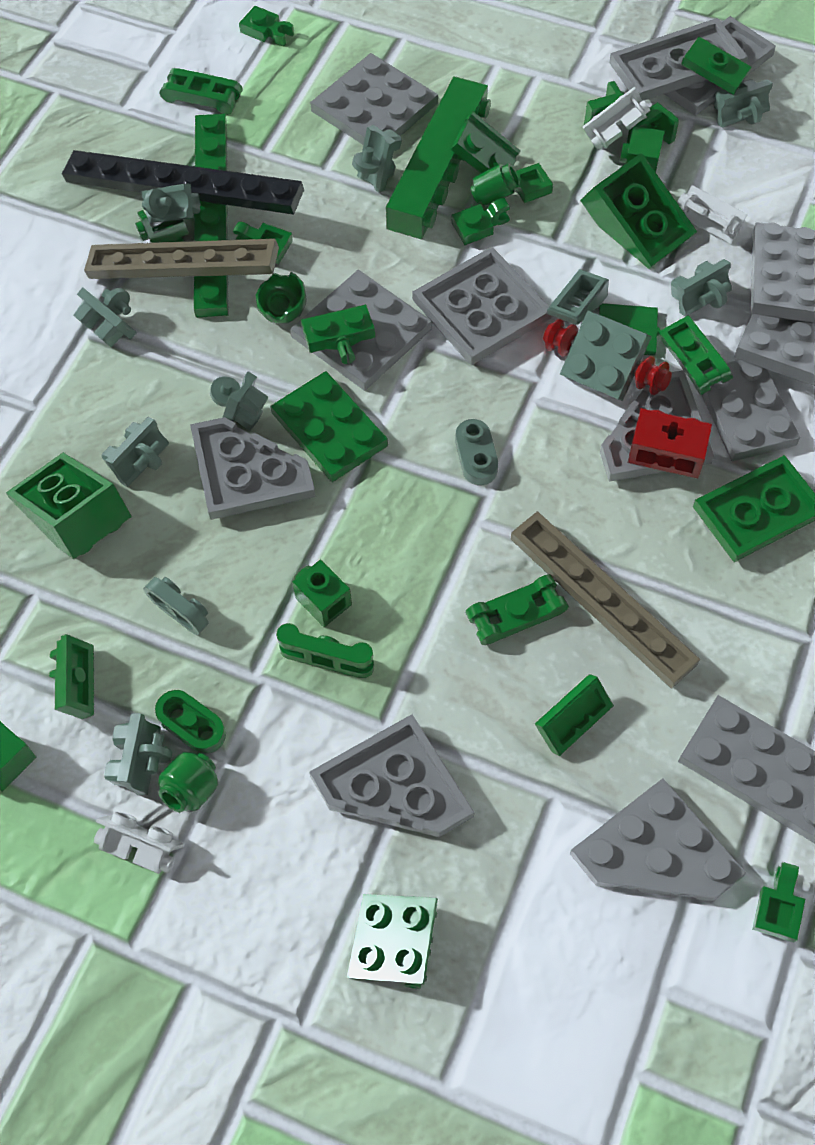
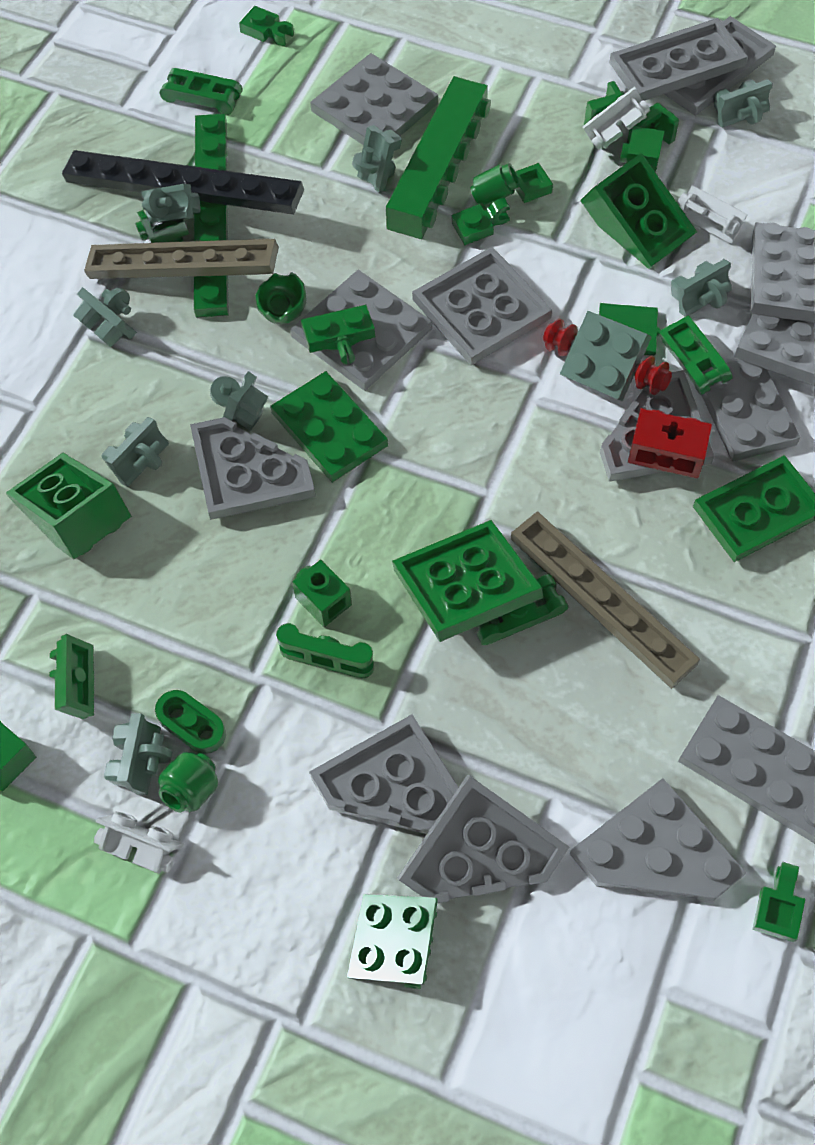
sand green plate [143,577,209,635] -> none
green plate [233,221,293,265] -> none
green plate [451,112,521,173] -> none
sand green plate [455,419,498,485] -> none
green plate [535,674,614,756] -> none
sand green slope [547,269,609,325] -> none
green plate [681,36,752,95] -> none
none -> green plate [392,520,543,642]
none -> light grey plate [397,775,570,903]

